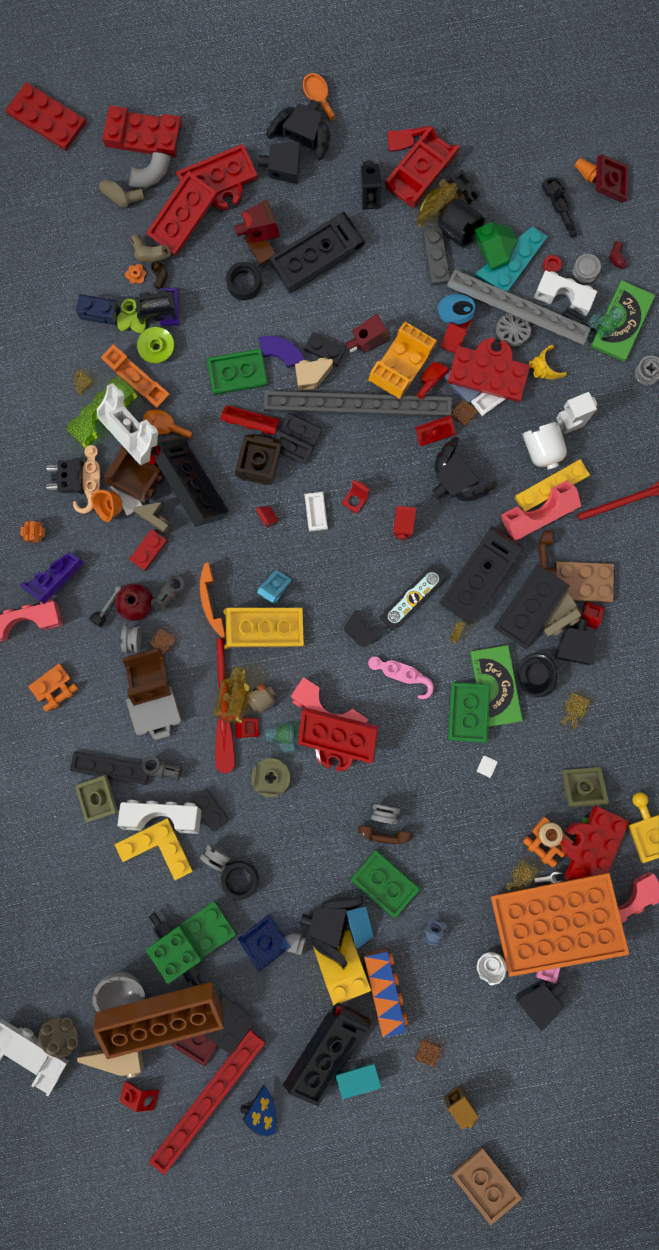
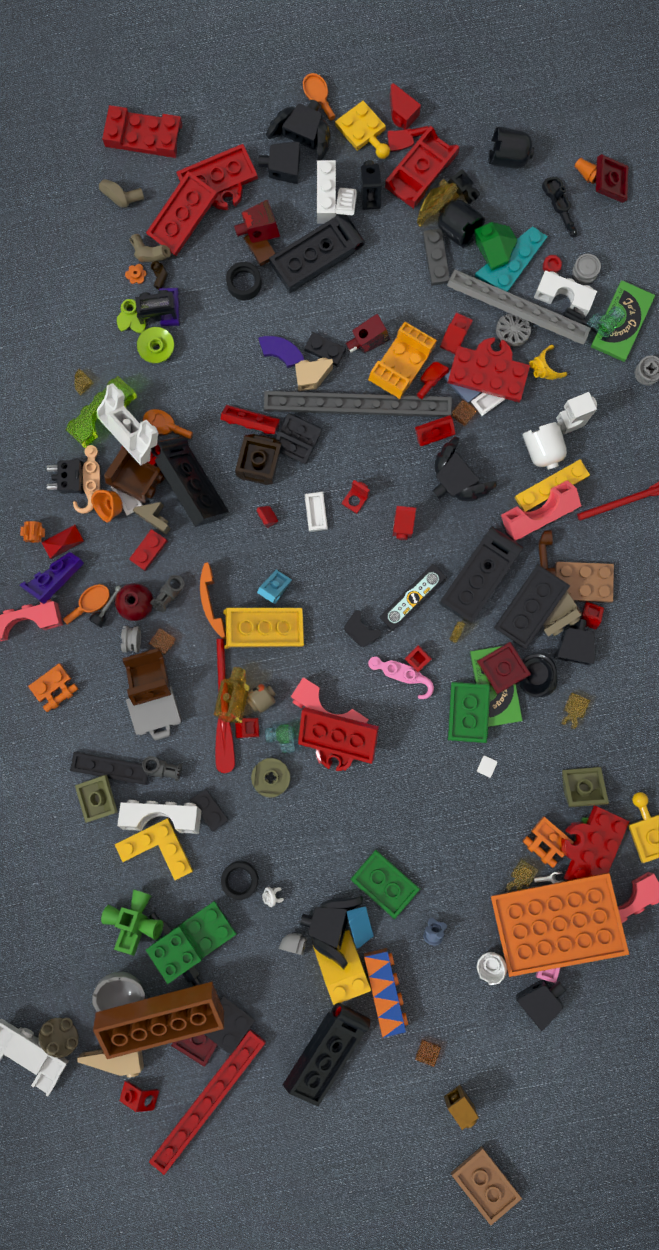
red plate [5,82,86,151] -> none
dark blue brick [76,294,120,326] -> none
orange slope [101,344,170,408] -> none
light grey cylinder [129,152,171,188] -> none
light grey wheel [200,844,231,872] -> none
green tile [207,349,268,395] -> none
clear blue tile [238,914,291,972] -> none
blue shield [240,1085,276,1136] -> none
teal panel [336,1063,381,1100] -> none
reddish brown bar [358,825,413,844] -> none
light grey wheel [371,804,400,825] -> none
dark azure tile [438,294,475,325] -> none
tan piece [539,822,563,847] -> none
dark red arm [610,241,627,269] -> none
none -> red slope [41,525,84,559]
none -> orange piece [63,584,110,625]
none -> bright green brick [101,890,163,956]
none -> white plate [262,887,284,907]
none -> white arch [317,160,336,224]
none -> yellow plate [335,101,390,159]
none -> white slope [335,188,357,215]
none -> red slope [390,83,421,130]
none -> red slope [405,645,432,672]
none -> dark red tile [477,642,531,695]
none -> black cylinder [488,126,534,169]

